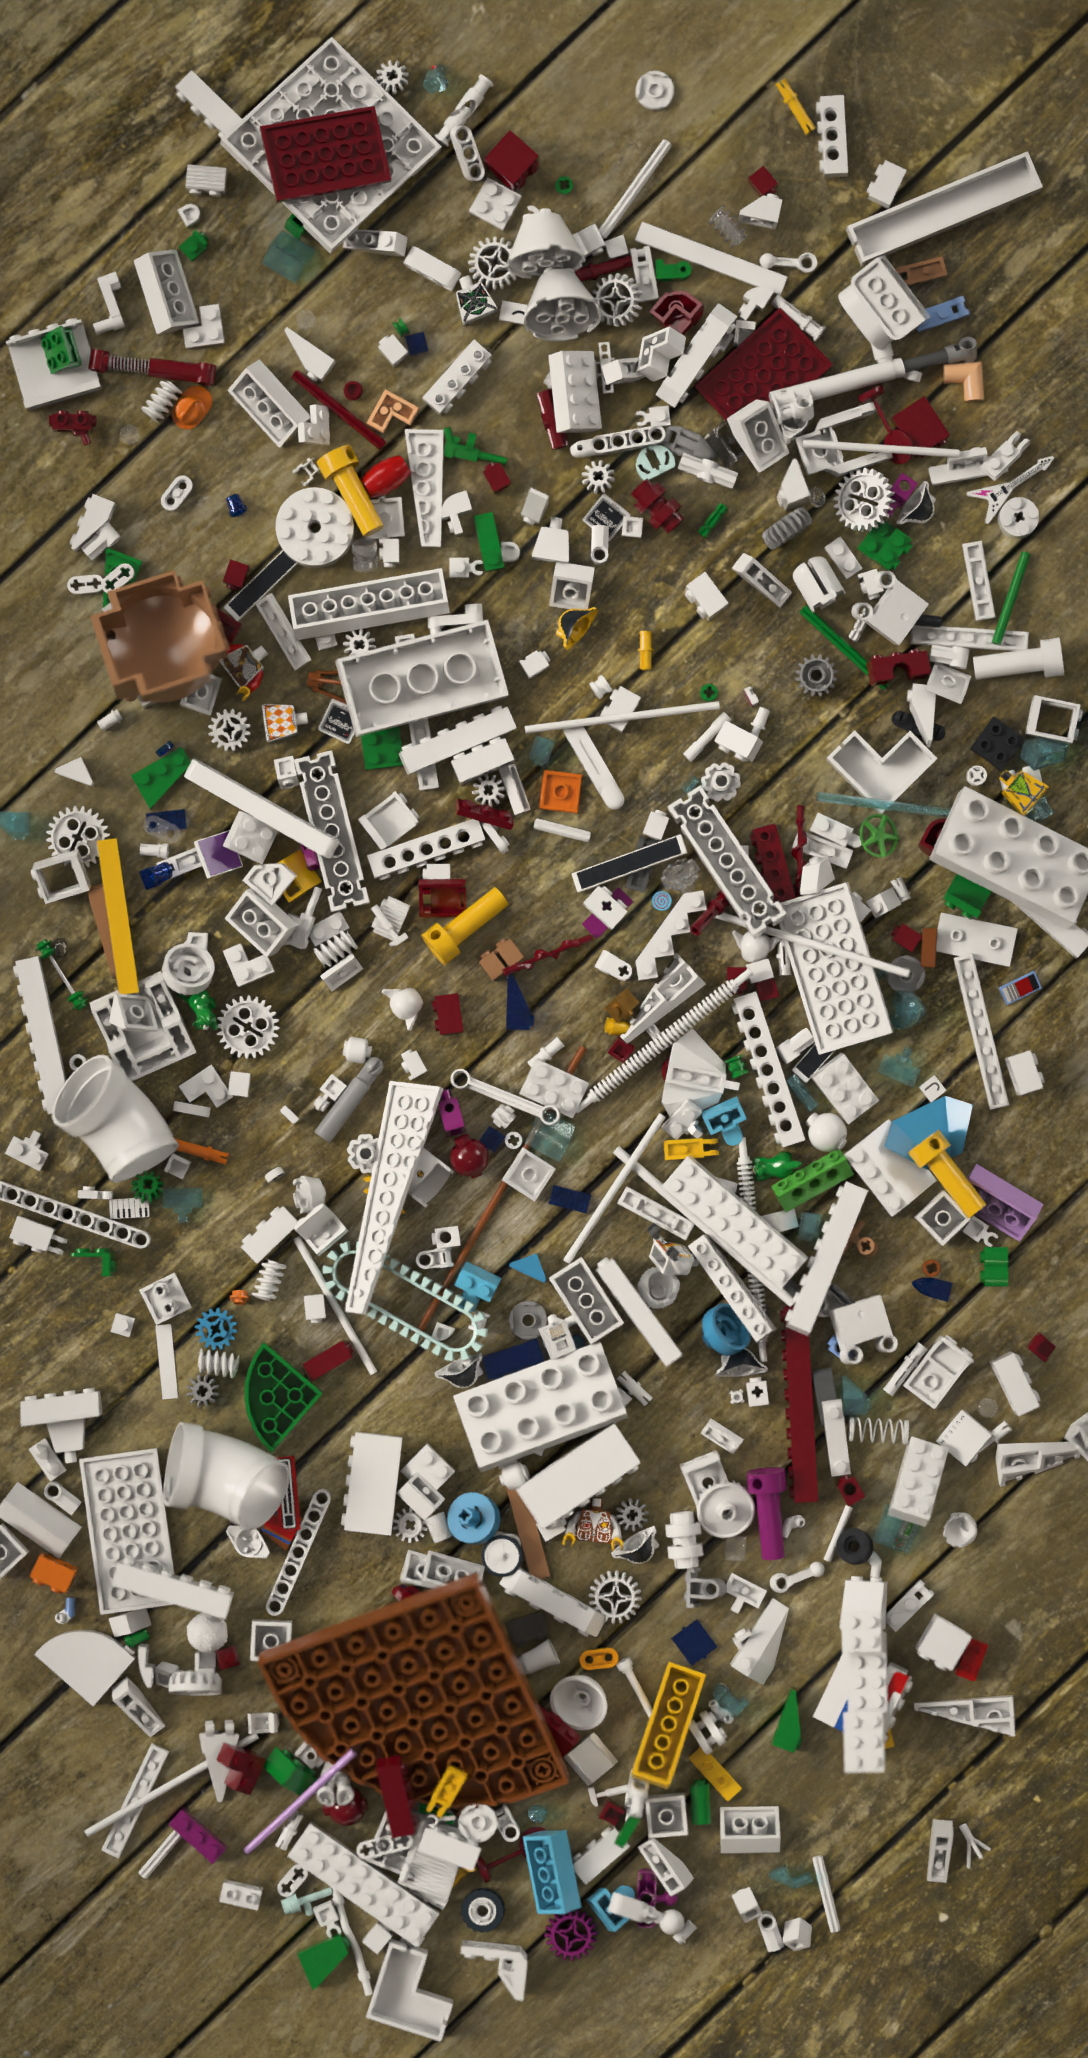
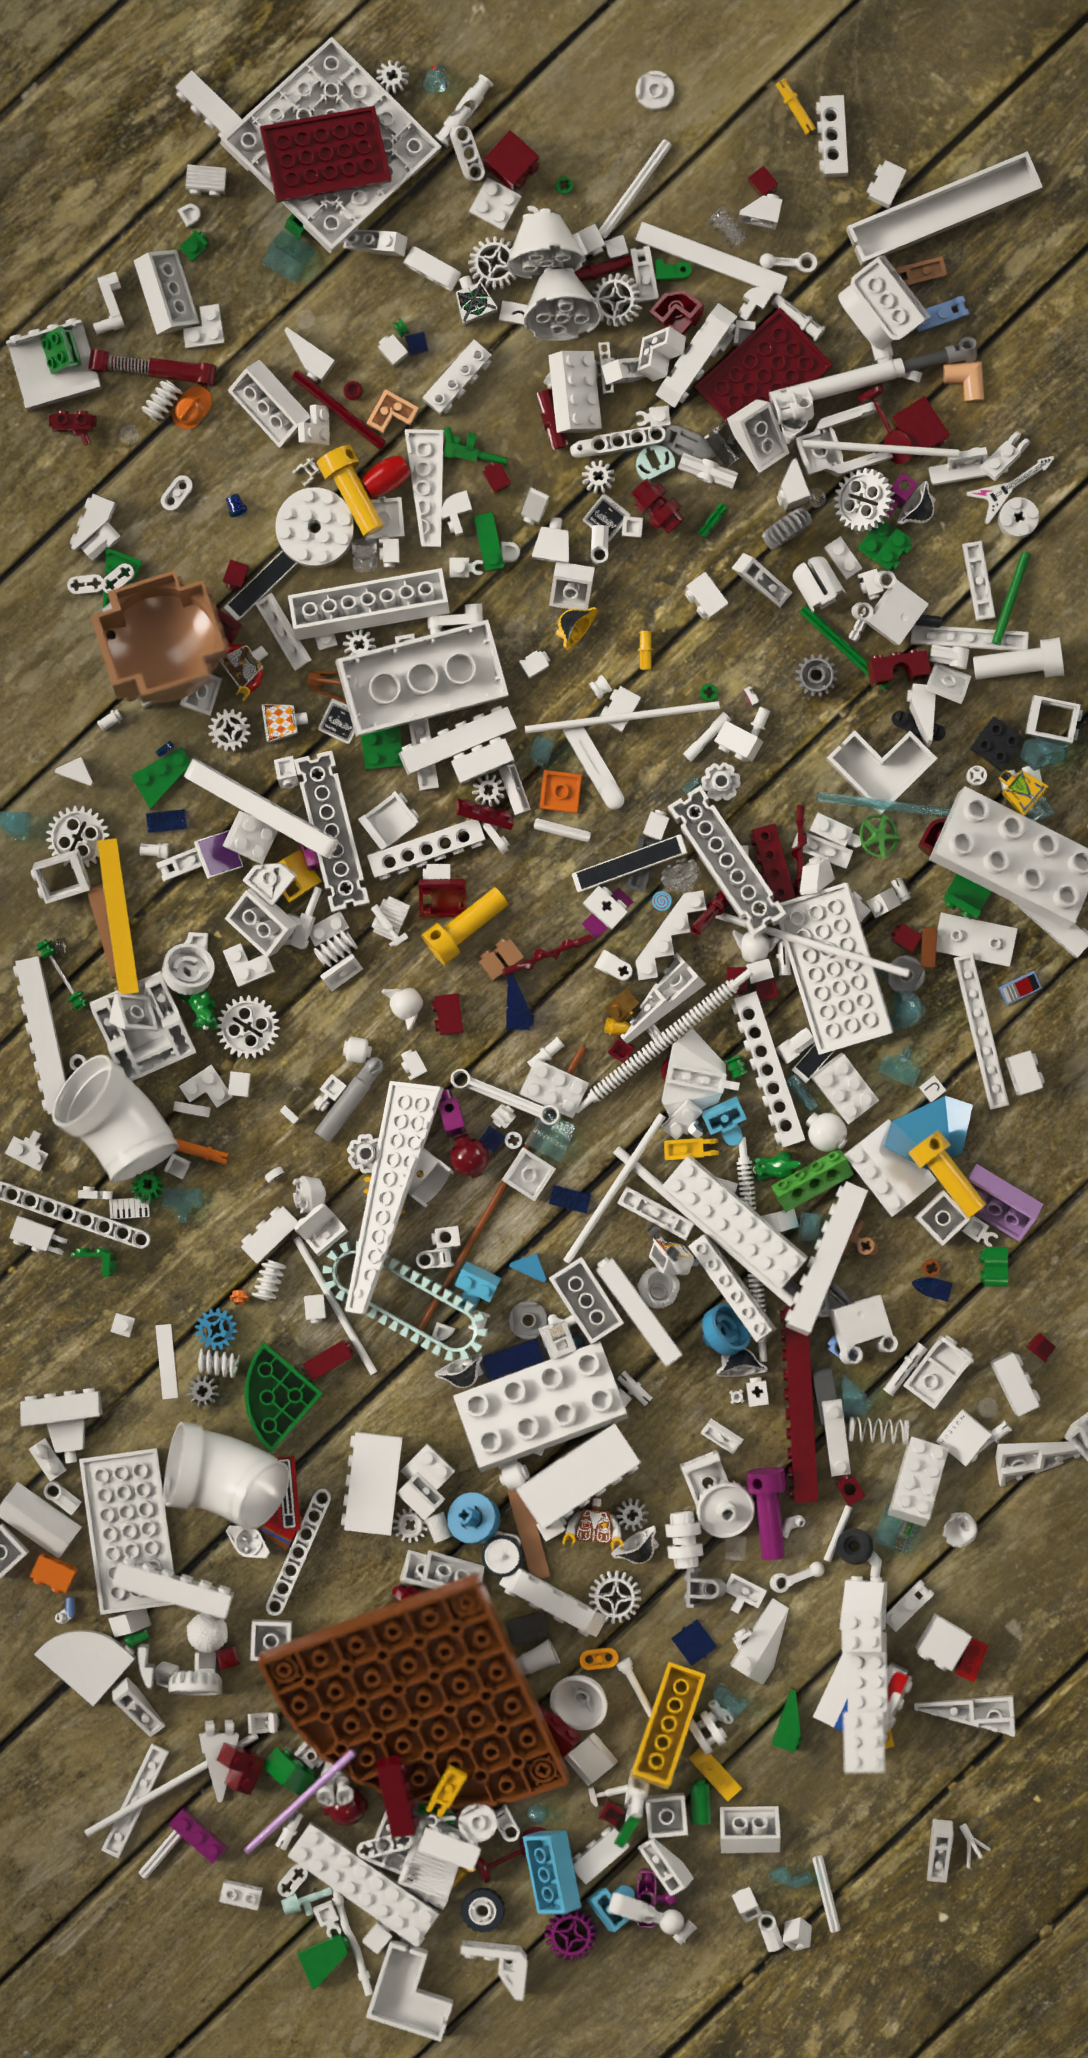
clear blue piece [139,862,173,890] -> none
white plate [139,1273,192,1325] -> none
clear plate [143,816,181,844] -> none

